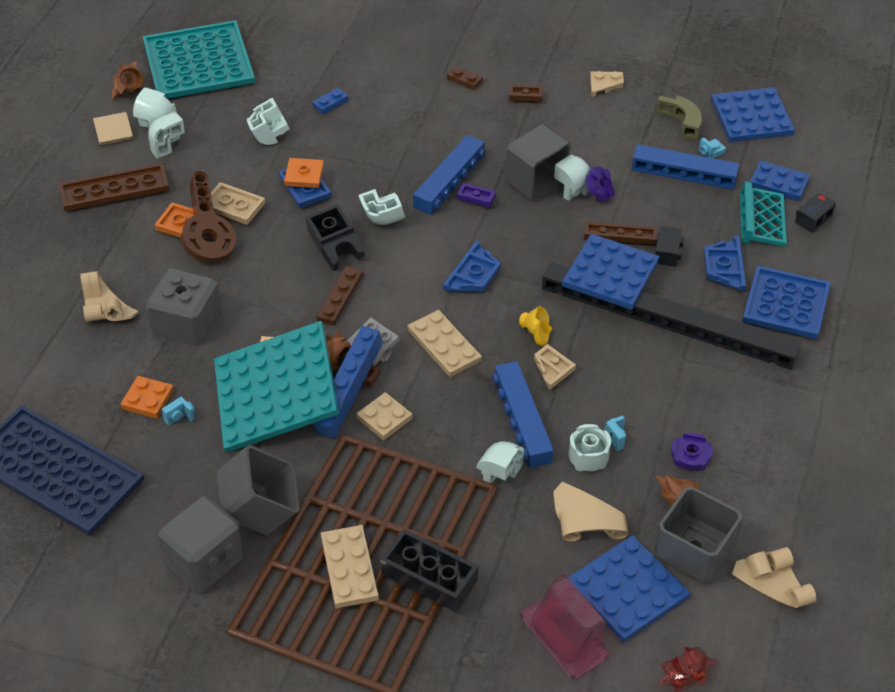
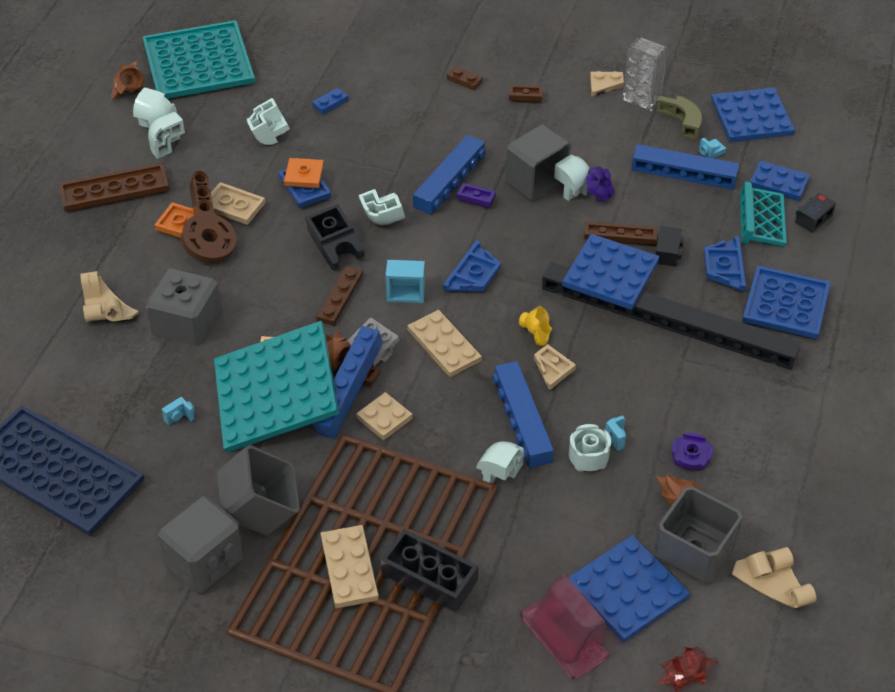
tan slope [93,112,133,146] -> none
orange plate [120,376,174,419] -> none
tan panel [553,482,628,542] -> none
none -> medium azure piece [386,260,425,303]
none -> clear brick [623,37,668,111]

